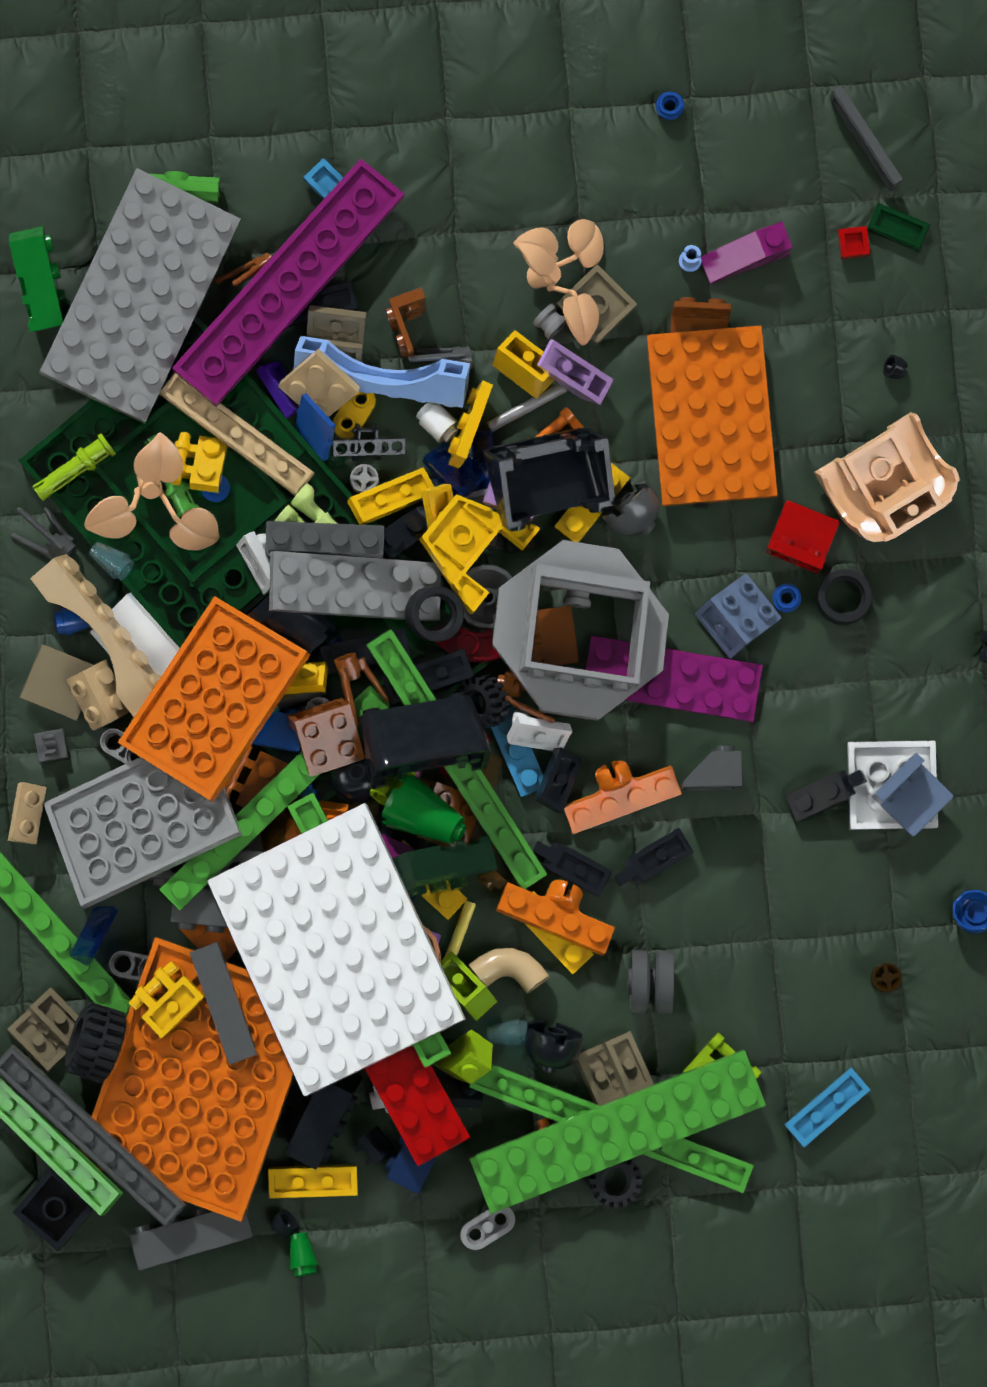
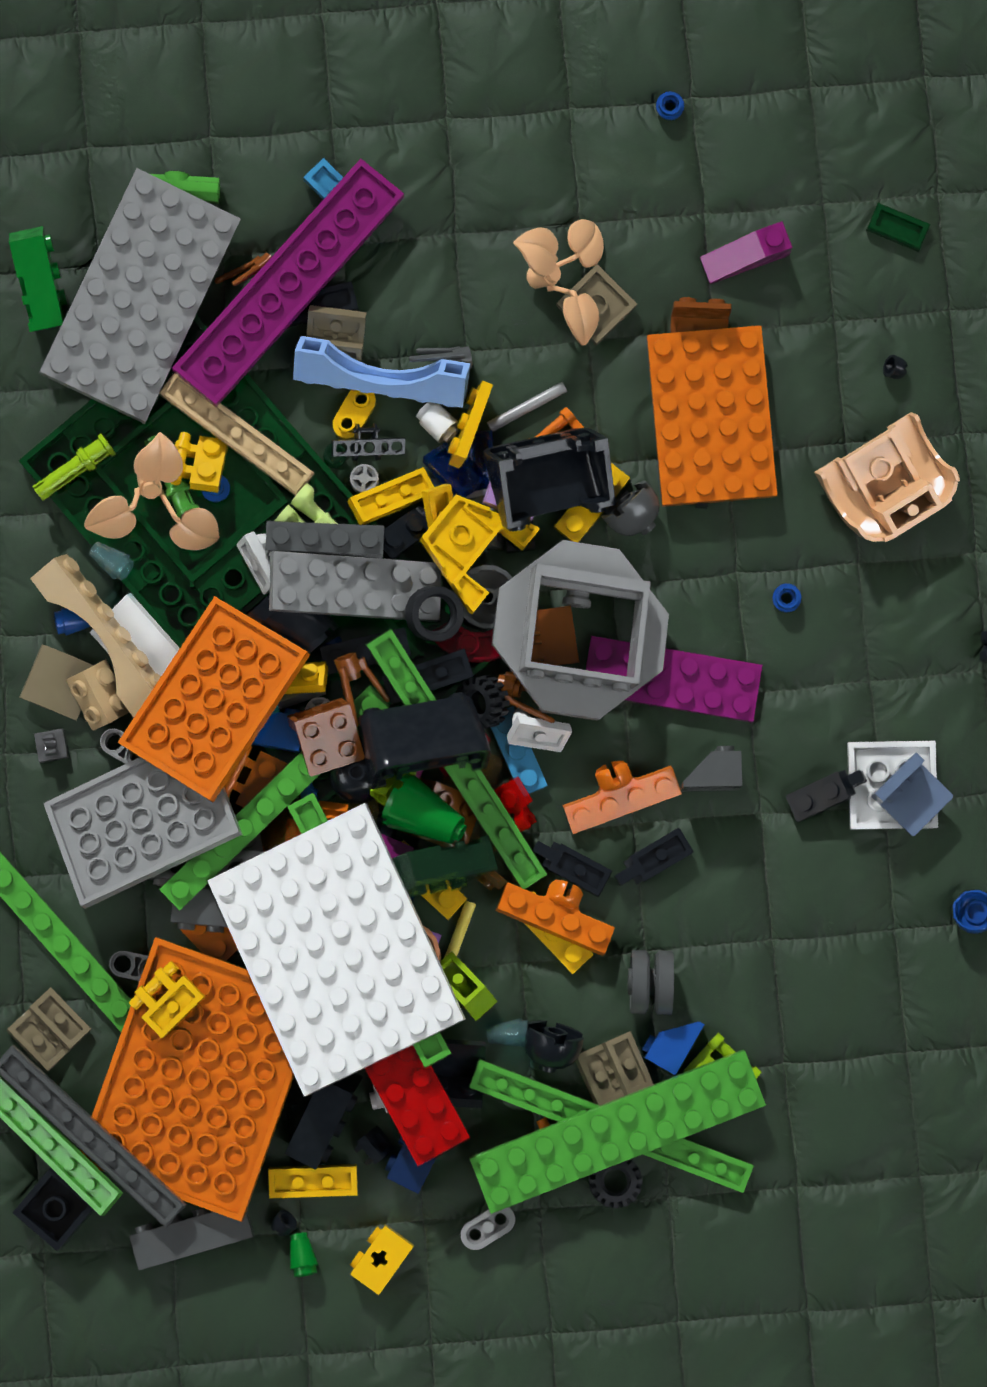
tan bracket [8,782,47,844] -> none
dark grey plant [11,506,76,560] -> none
black tyre [65,1002,126,1083] -> none
clear blue slope [70,906,118,966] -> none
dark grey tile [190,942,258,1065] -> none
dark purple tile [256,361,299,418] -> none
tan plate [278,349,360,417] -> none
blue piece [295,393,336,461] -> none
dark orange bracket [386,287,426,363] -> none
lime slope [434,1029,493,1084] -> none
tan cylinder [468,948,550,994] -> none
yellow brick [492,330,554,399] -> none
light grey wheel [532,303,567,340] -> none
black plate [534,747,583,813] -> none
lavender slope [537,339,614,405] -> none
light blue pin [679,245,702,272] -> none
sand blue bracket [694,574,781,659] -> none
red bracket [765,500,839,574] -> none
dark azure plate [784,1067,870,1147] -> none
black tyre [816,569,872,625] -> none
dark grey tile [830,85,903,192] -> none
red plate [837,226,870,259] -> none
dark brown wheel [870,963,902,992] -> none
none -> yellow brick [350,1224,414,1295]
none -> red plate [493,776,537,832]
none -> blue slope [642,1021,705,1075]

